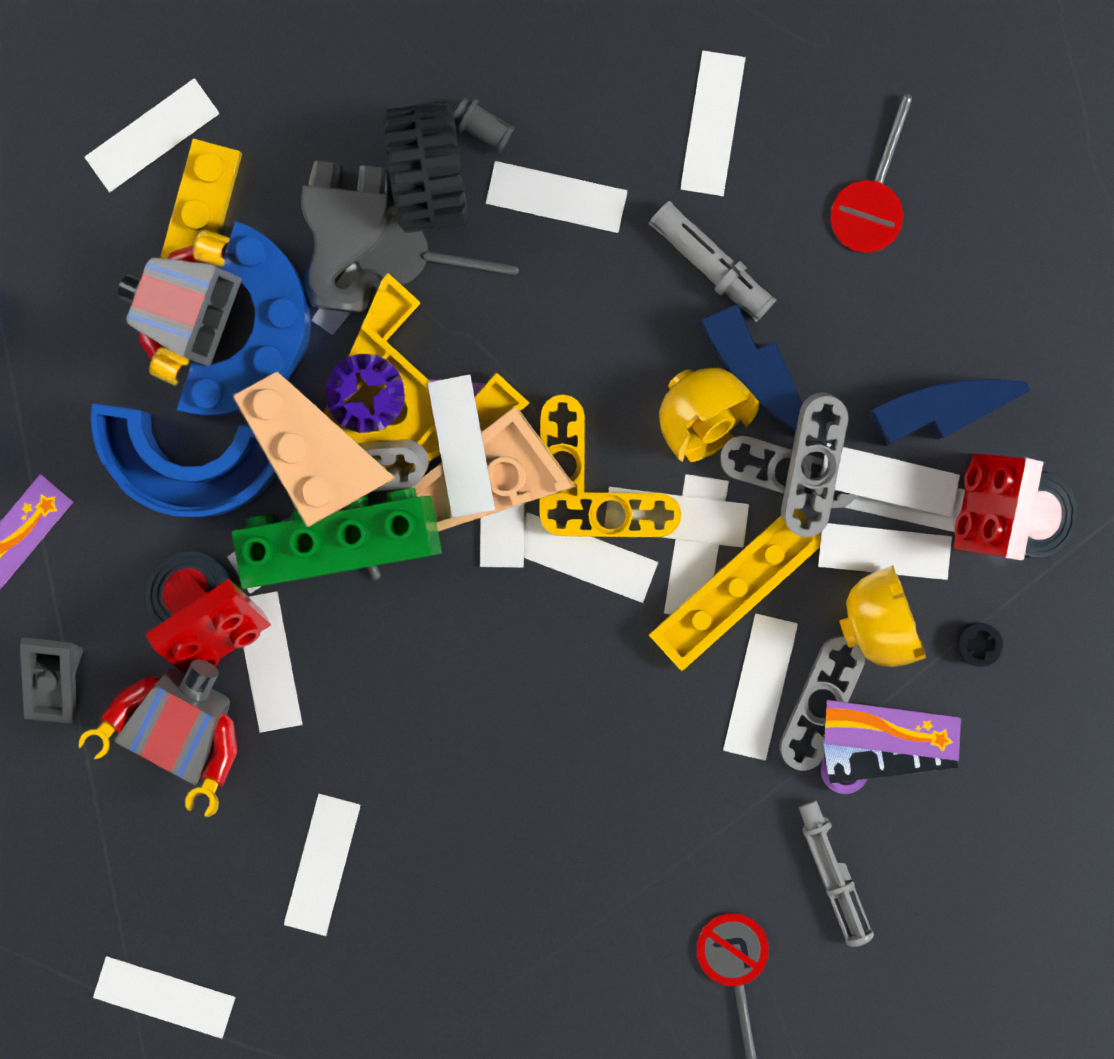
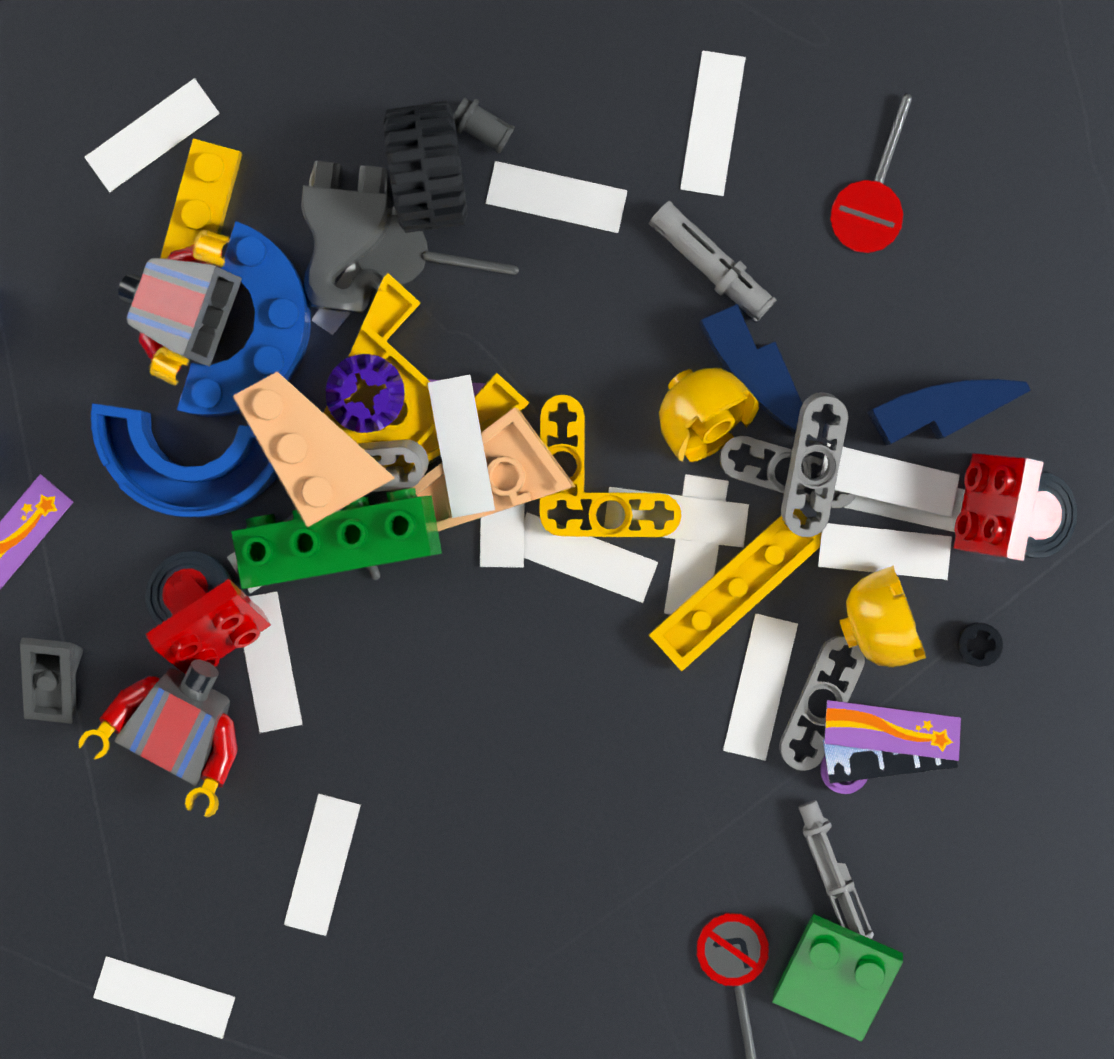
none -> plate [772,914,903,1042]

